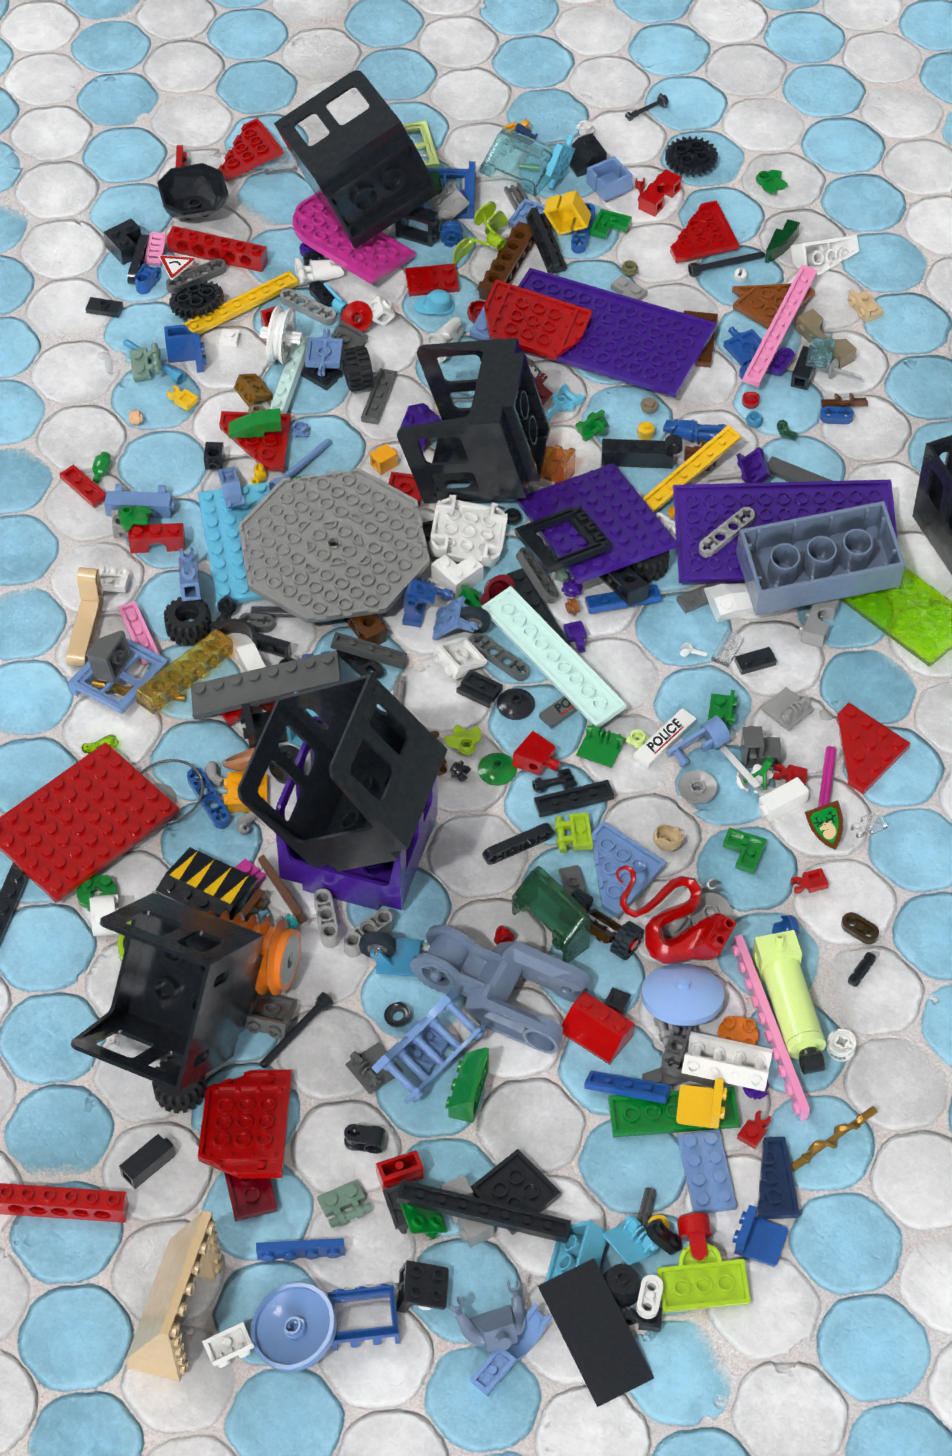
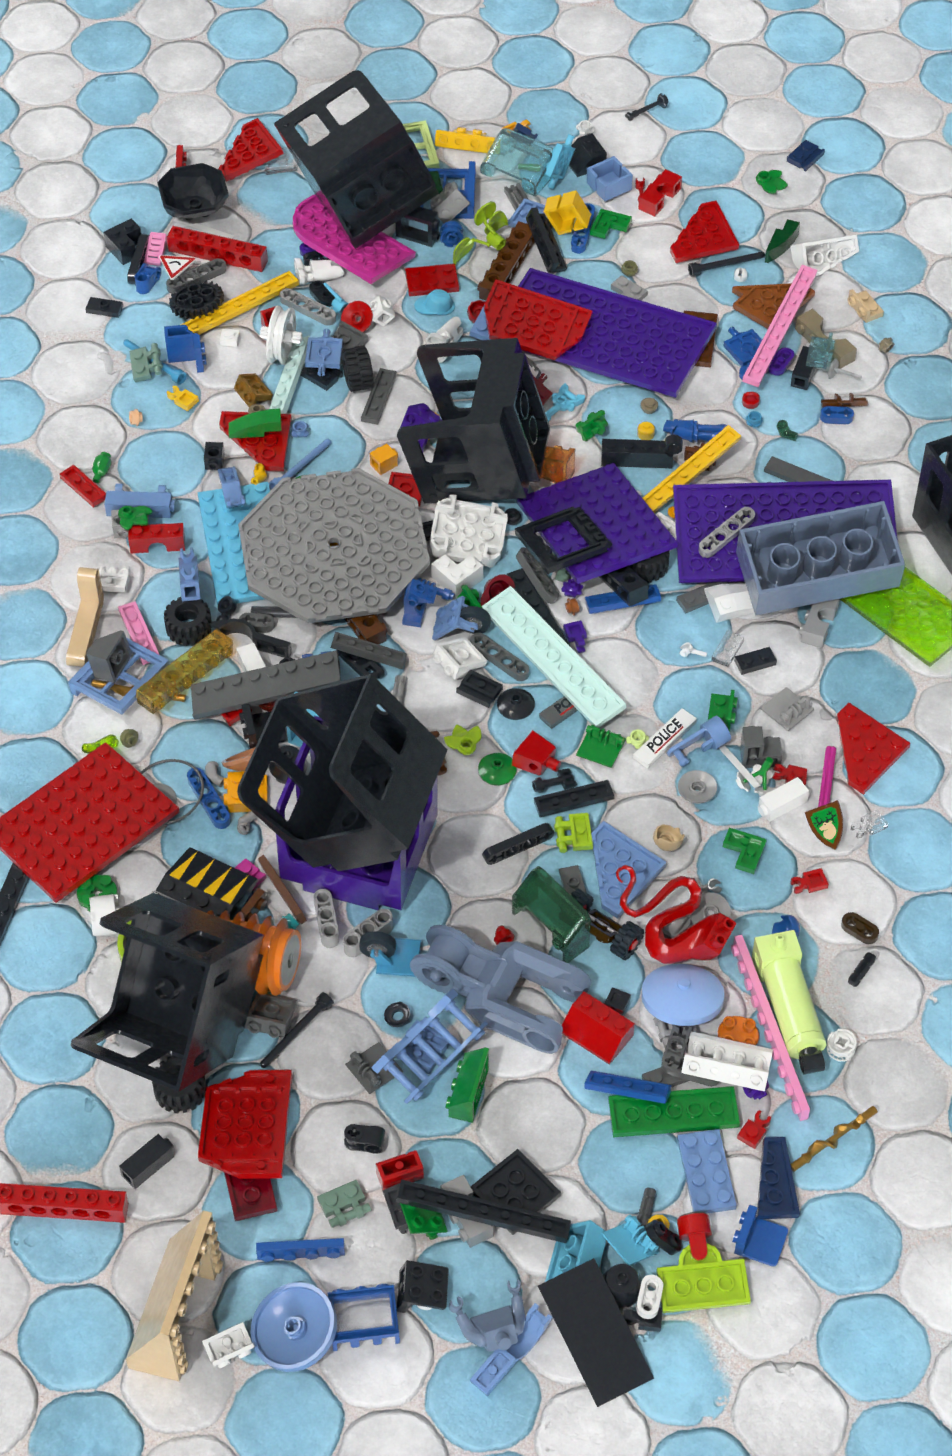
black plate [450,760,471,782] -> none
black gear [665,136,718,177] -> none
yellow bracket [676,1078,727,1129] -> none
dark purple bracket [736,447,771,483] -> none
none -> olive plate [120,729,138,748]
none -> yellow bracket [434,127,499,154]
none -> dark blue plate [786,140,825,172]
none -> dark tan plate [878,337,895,353]

